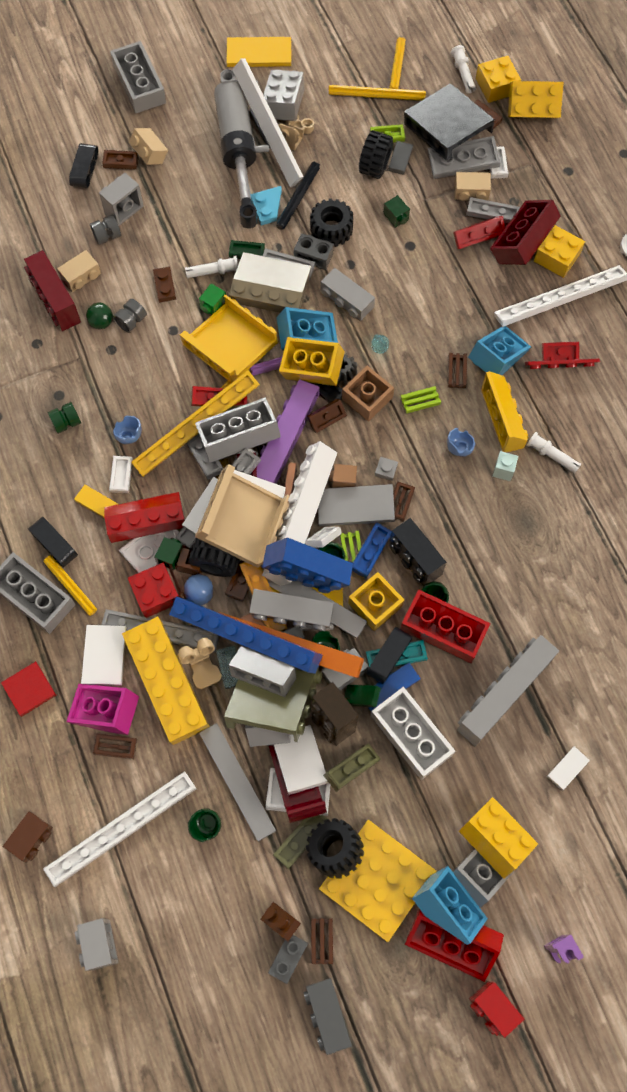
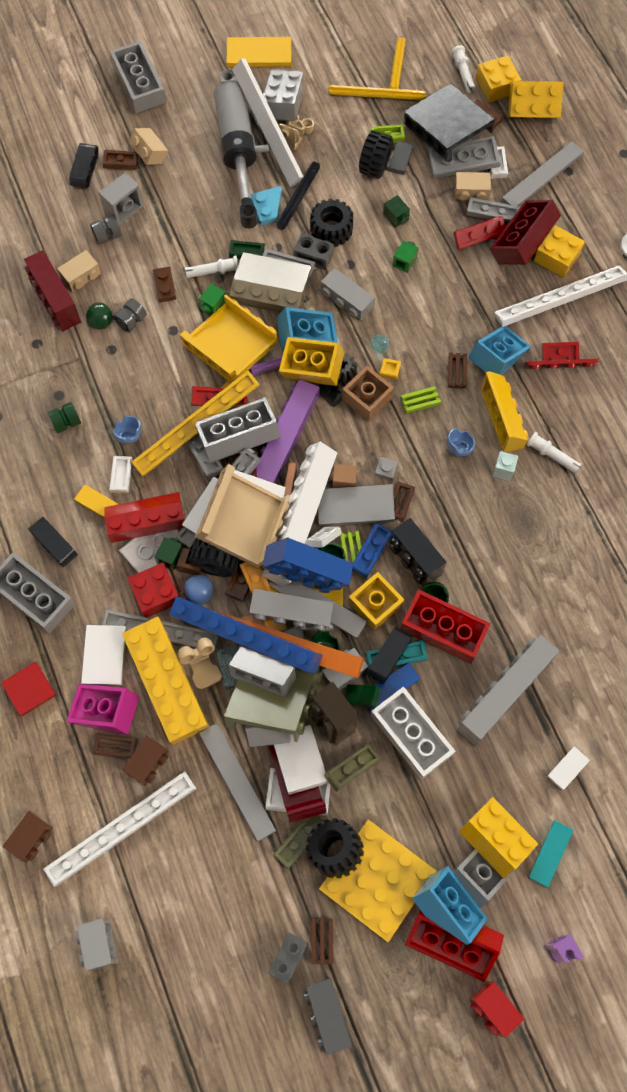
yellow axle [43,555,97,616] -> none
dark green hair [188,808,222,842] -> none
reddish brown plate [260,902,301,941] -> none
reddish brown plate [307,398,347,433] -> none
none -> reddish brown brick [122,736,169,786]
none -> yellow tile [380,358,401,380]
none -> green brick [392,240,419,273]
none -> light grey tile [502,141,584,207]
none -> teal tile [528,820,574,888]

